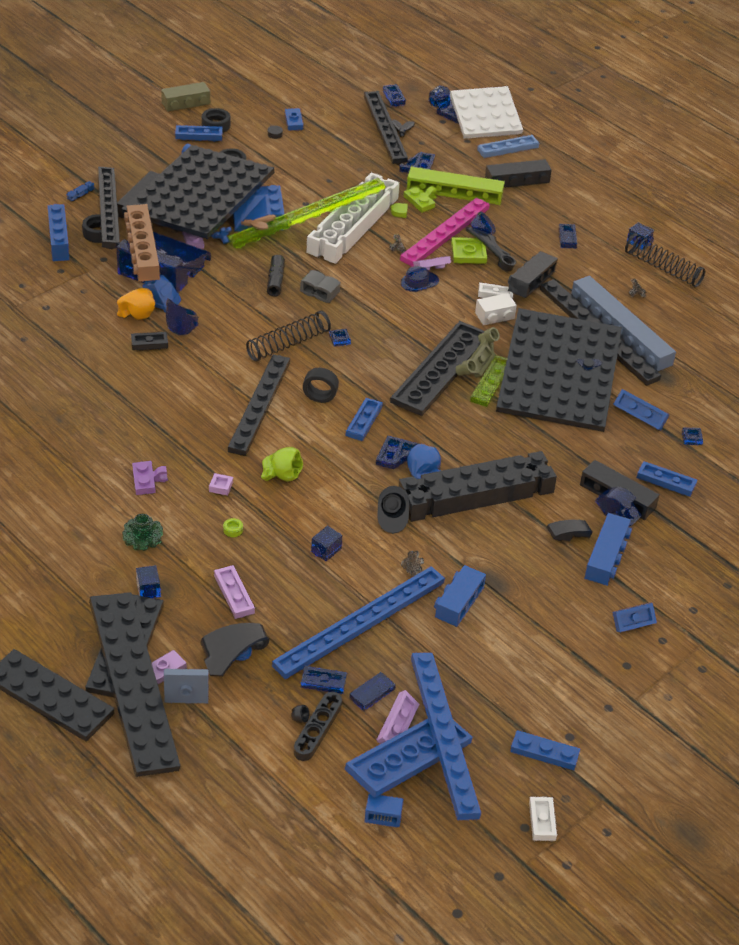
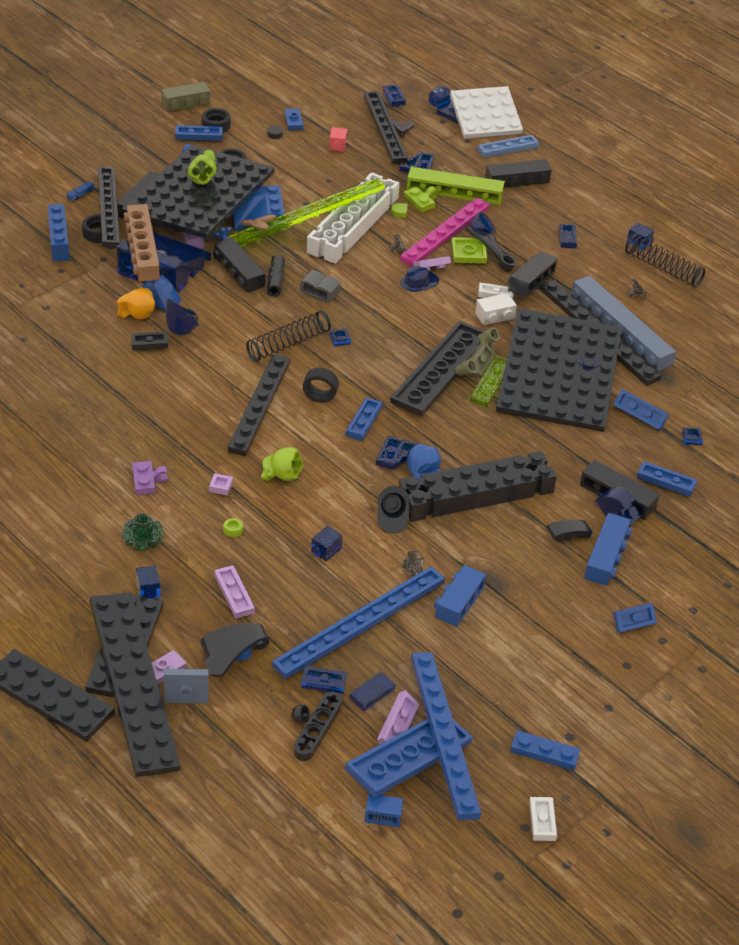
none -> lime piece [187,150,217,185]
none -> black brick [213,237,265,293]
none -> coral brick [329,127,347,152]

